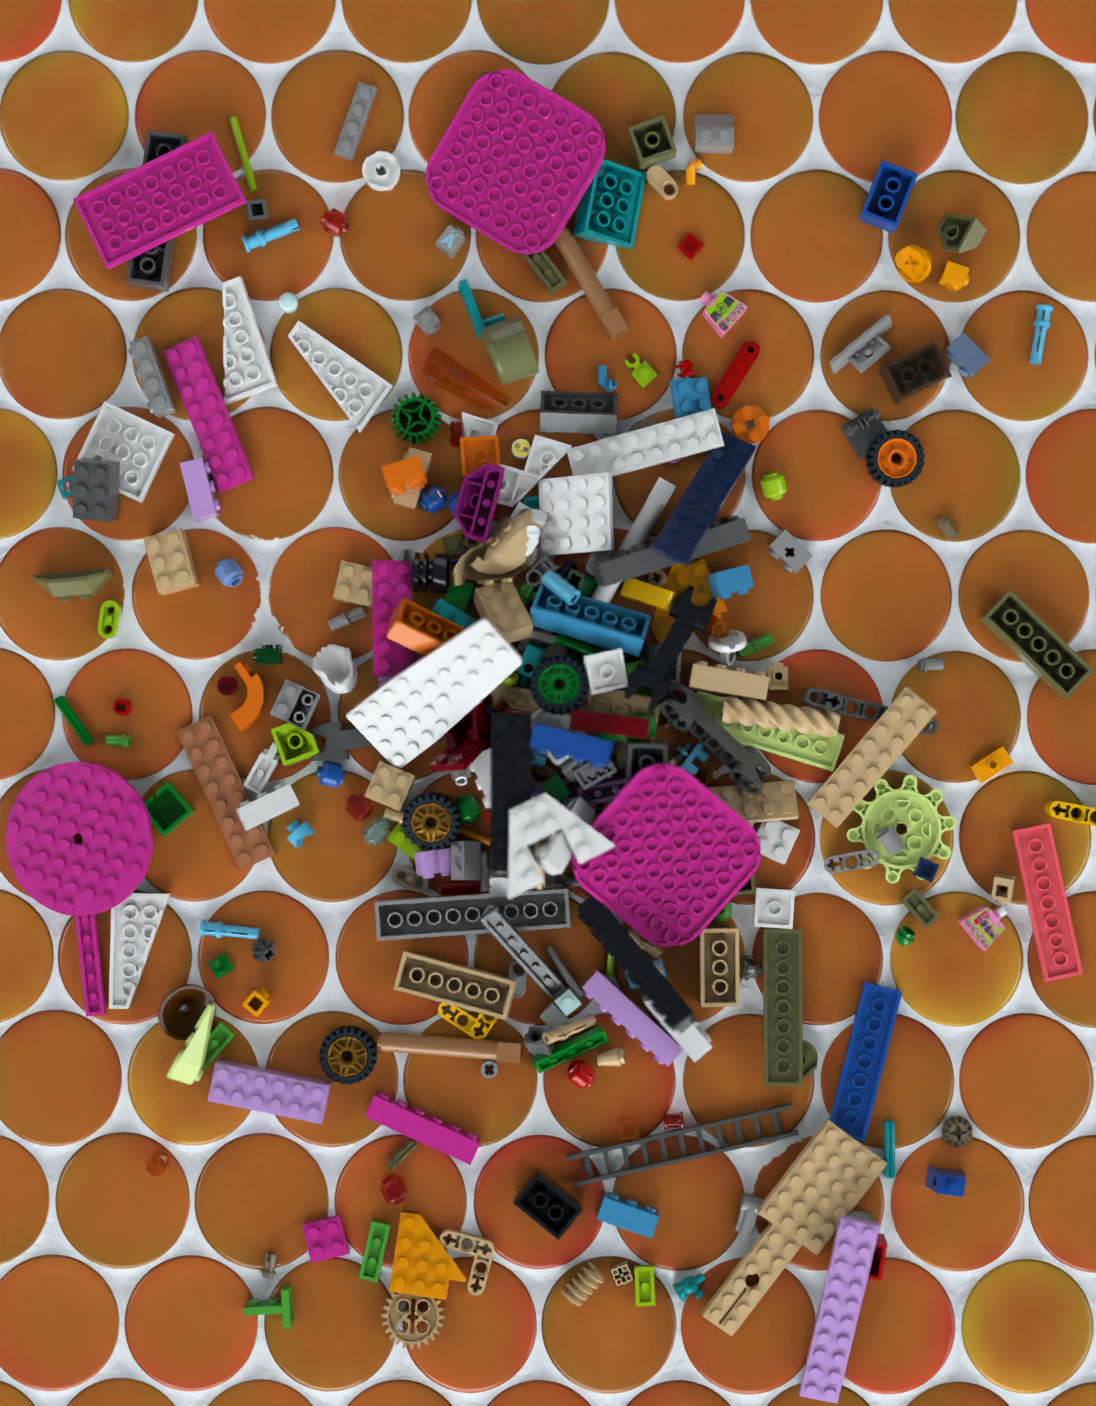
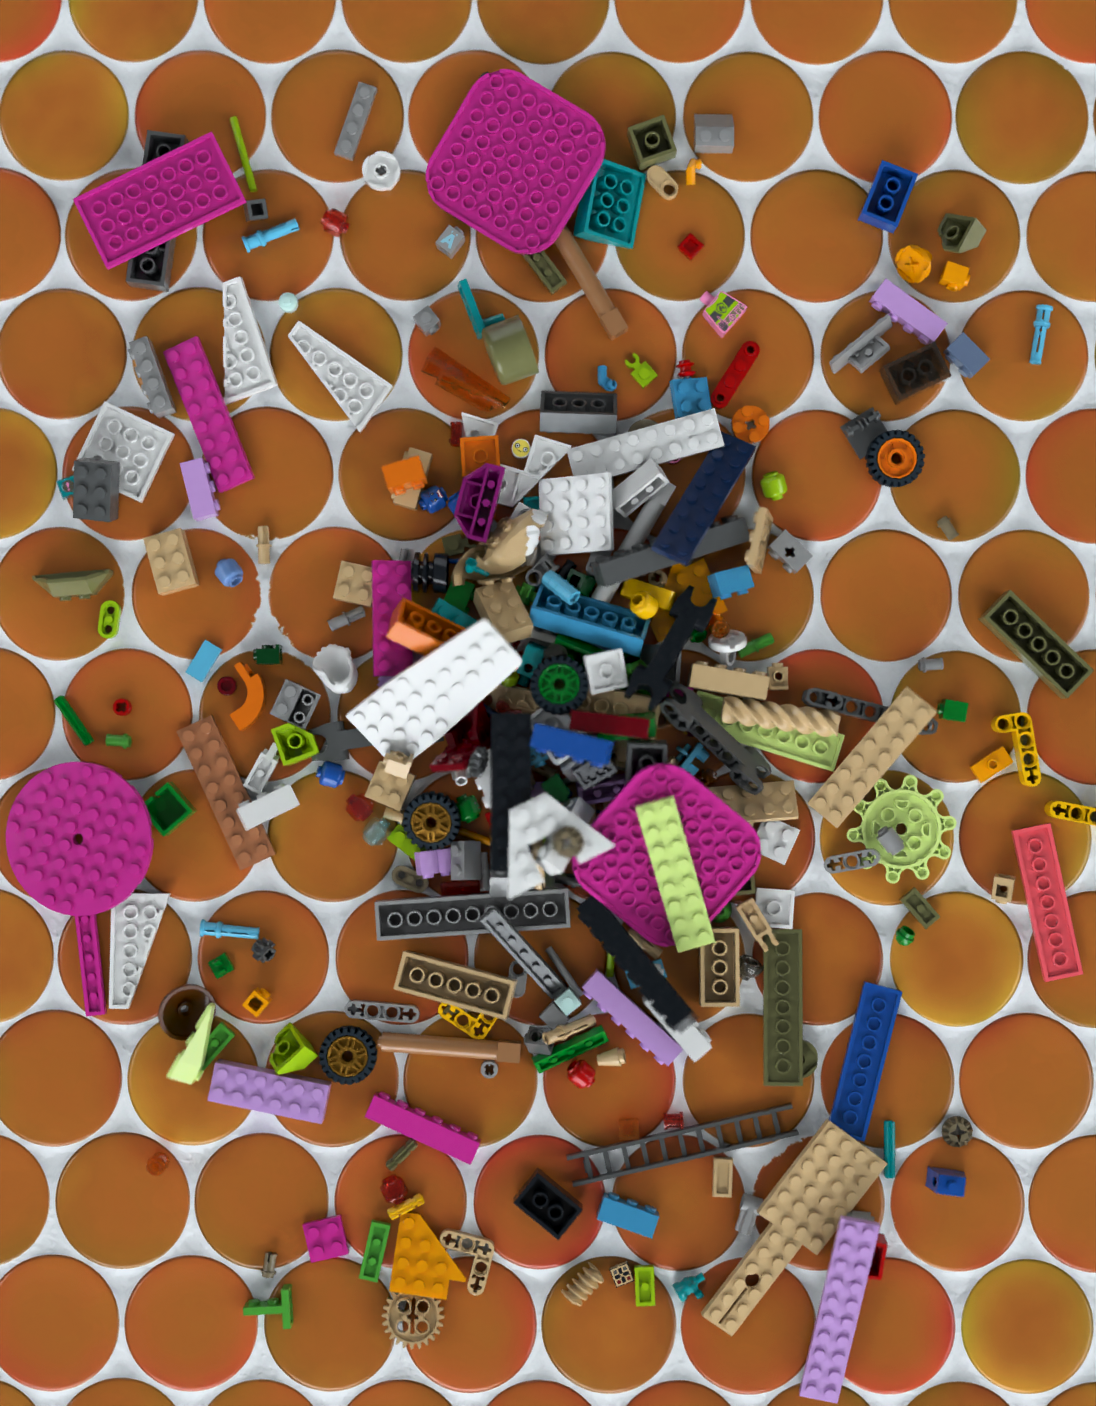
medium azure piece [286,820,316,849] -> none
green gear [390,392,442,445] -> none
dark blue plate [913,857,939,883] -> none
torso [957,905,1008,951] -> none
none -> medium azure tile [186,640,222,682]
none -> tan axle [256,526,271,564]
none -> lime slope [269,1022,318,1075]
none -> light grey beam [345,1000,420,1023]
none -> tan brick [382,750,414,780]
none -> yellow axle [387,1193,424,1220]
none -> teal hand [465,558,489,577]
none -> dark grey gear [469,747,489,778]
none -> dark tan gear [552,826,584,858]
none -> white brick [612,458,670,518]
none -> yellow head [629,591,658,620]
none -> yellowish green plate [635,795,715,953]
none -> green plate [690,629,707,643]
none -> tan tile [712,1157,733,1198]
none -> tan hinge [735,897,779,952]
none -> tan plate [745,507,773,574]
none -> lavender brick [869,279,948,346]
none -> green brick [937,699,968,722]
none -> yellow beam [991,712,1041,787]

